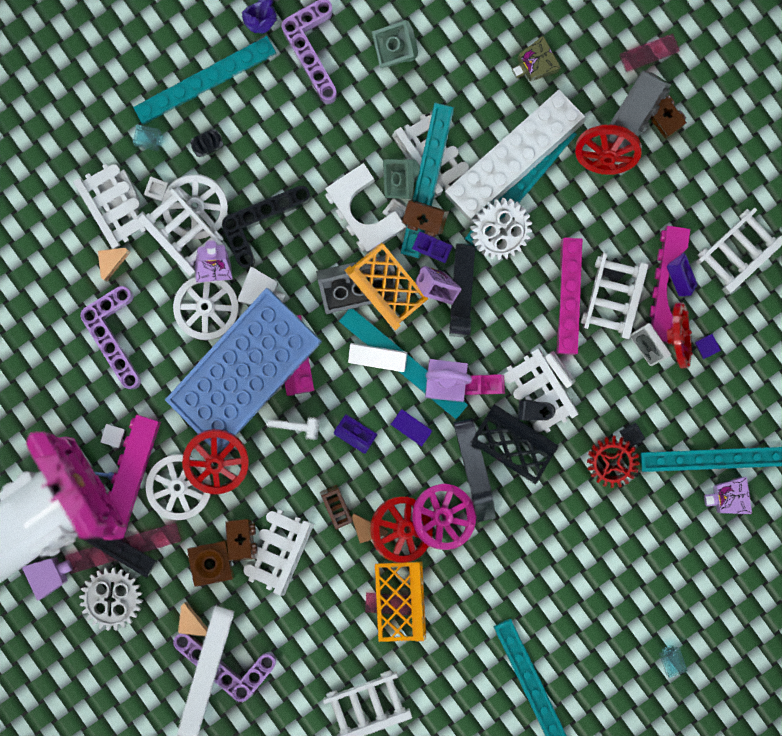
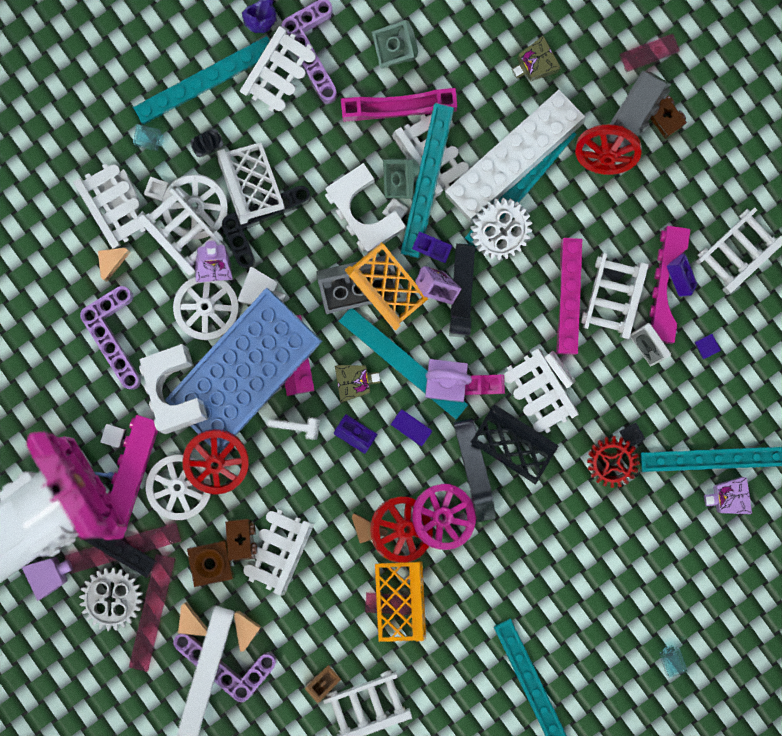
reddish brown slope [320,485,353,529] -> none
white tile [348,343,408,372] -> none
reddish brown brick [402,200,449,236] -> none
black piece [518,400,556,421] -> none
red wheel [667,302,693,369] -> none
none -> clear pink tile [129,554,176,672]
none -> white arch [139,344,208,434]
none -> white fence [217,143,285,225]
none -> light nougat slope [234,611,261,652]
none -> white fence [239,26,316,112]
none -> medium nougat slope [305,665,341,703]
none -> olive torso [335,365,380,402]
none -> dark pink arch [341,88,457,122]

